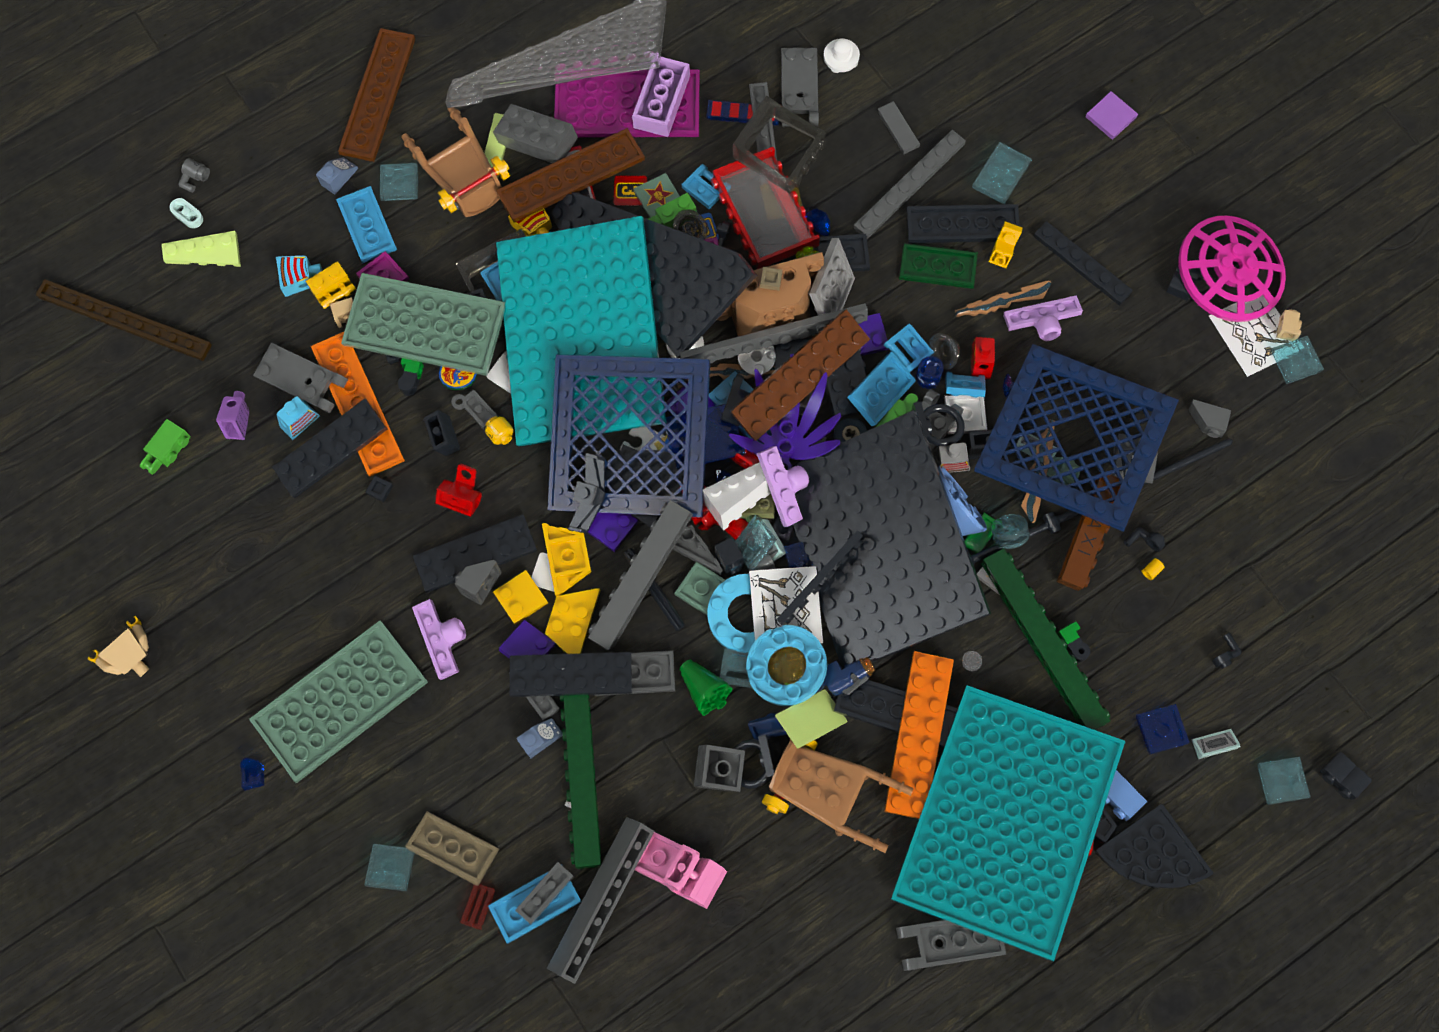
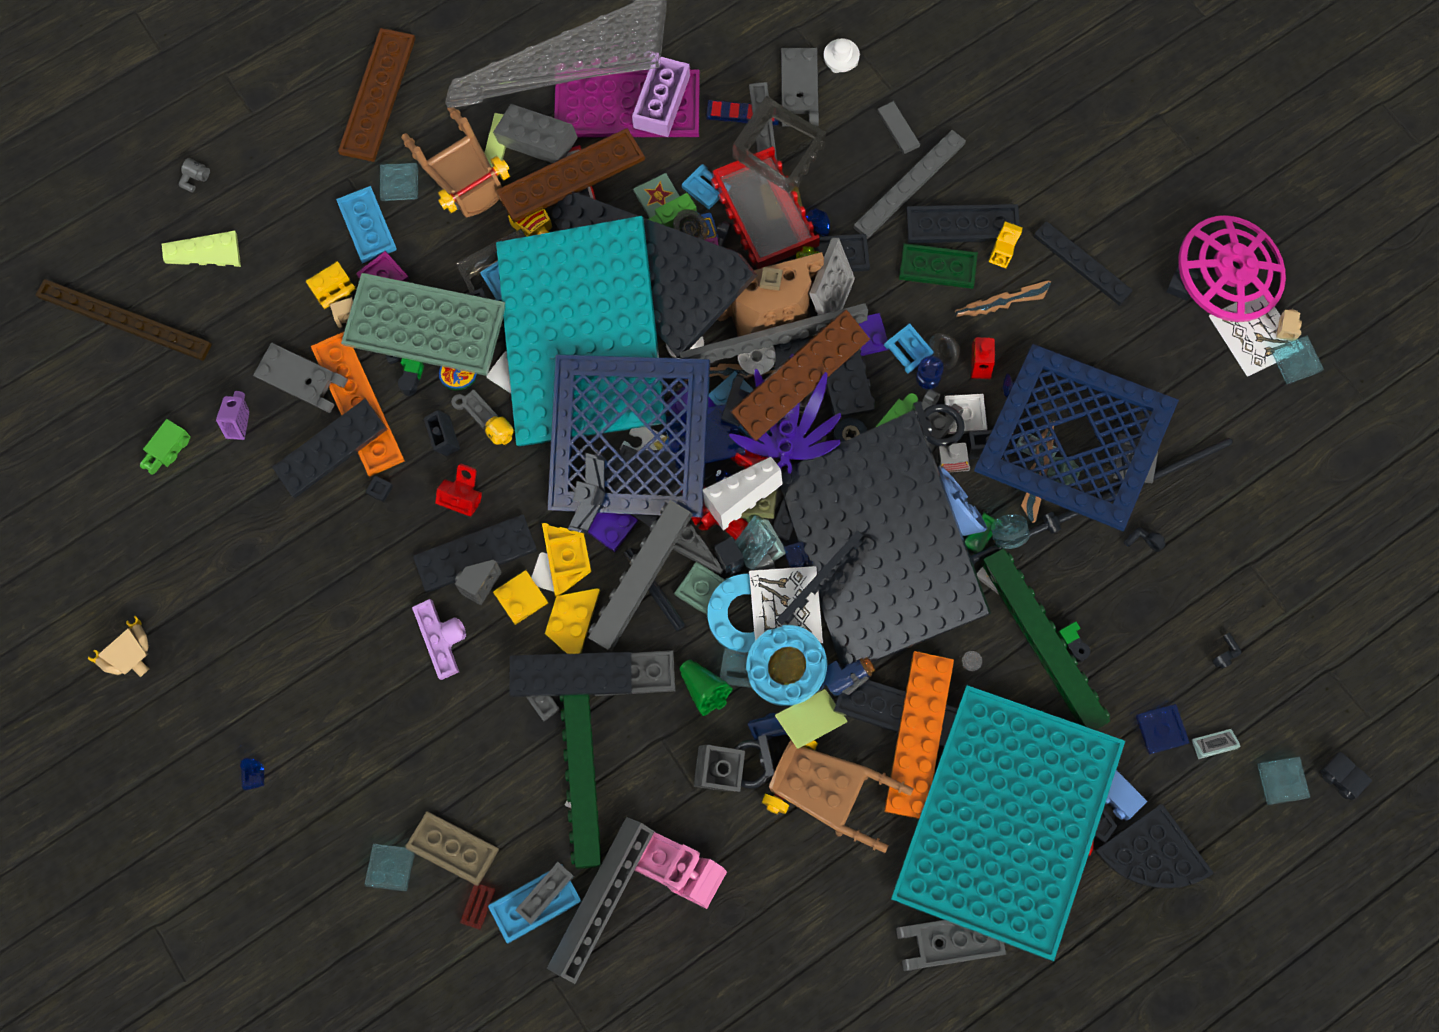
light aqua plate [170,198,203,228] -> none
sand green plate [249,620,428,783] -> none
medium azure torso [276,256,322,297] -> none
medium azure torso [276,396,320,440] -> none
sand blue slope [316,157,358,194] -> none
dark purple plate [499,620,555,659] -> none
sand blue slope [516,718,563,759] -> none
sticker [614,176,647,205] -> none
lavender plate [757,446,809,527] -> none
dark azure plate [847,352,916,426] -> none
dark azure plate [945,372,986,398] -> none
clear light blue plate [972,142,1032,204] -> none
lavender plate [1003,295,1083,341] -> none
reddish brown brick [1056,473,1121,591] -> none
medium lavender tile [1086,92,1138,140] -> none
yellow hinge [1142,558,1164,580] -> none
dark grey slope [1188,399,1231,438] -> none

